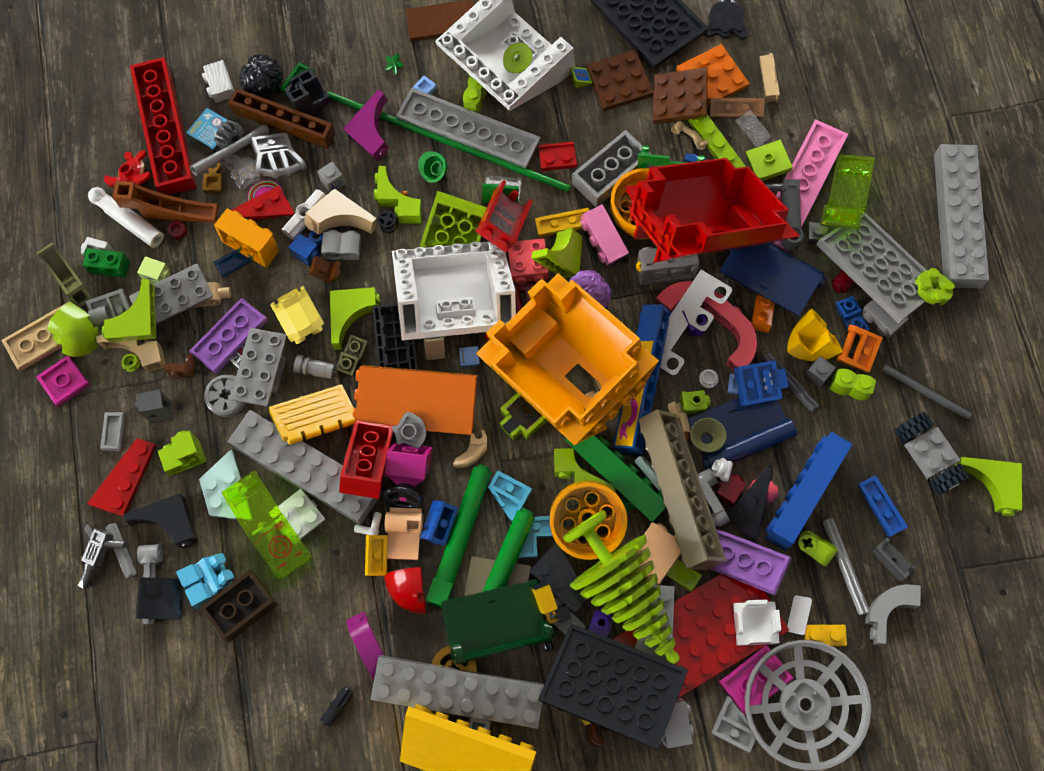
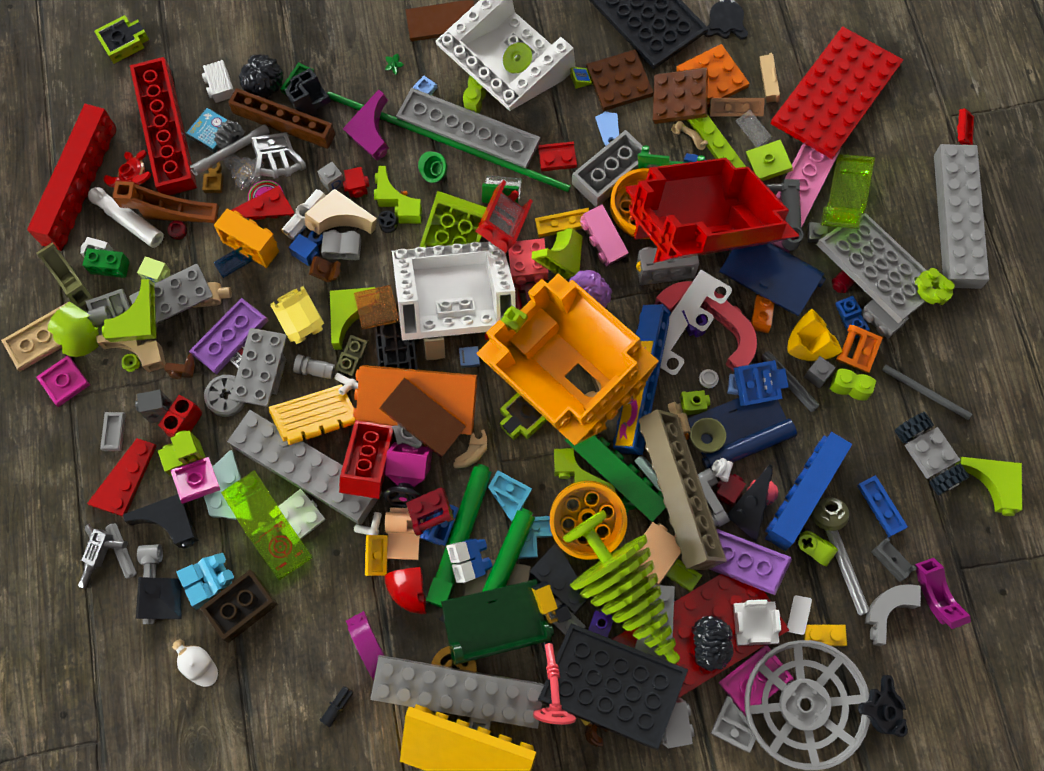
none -> red brick [27,104,116,251]
none -> piece [94,15,149,64]
none -> red piece [158,395,202,437]
none -> dark pink tile [170,457,220,504]
none -> white hair [172,639,218,687]
none -> white piece [334,373,358,395]
none -> red brick [342,167,370,198]
none -> clear orange tile [354,285,399,330]
none -> reddish brown tile [379,378,466,458]
none -> dark red plate [406,487,454,536]
none -> hips [446,539,493,583]
none -> lime tile [501,305,528,333]
none -> coral dish [533,643,576,725]
none -> light blue piece [595,111,619,146]
none -> black hair [692,616,733,671]
none -> red plate [770,26,903,160]
none -> olive piece [812,497,849,531]
none -> black tile [858,675,908,737]
none -> magenta arch [915,558,971,629]
none -> red plate [957,108,974,145]

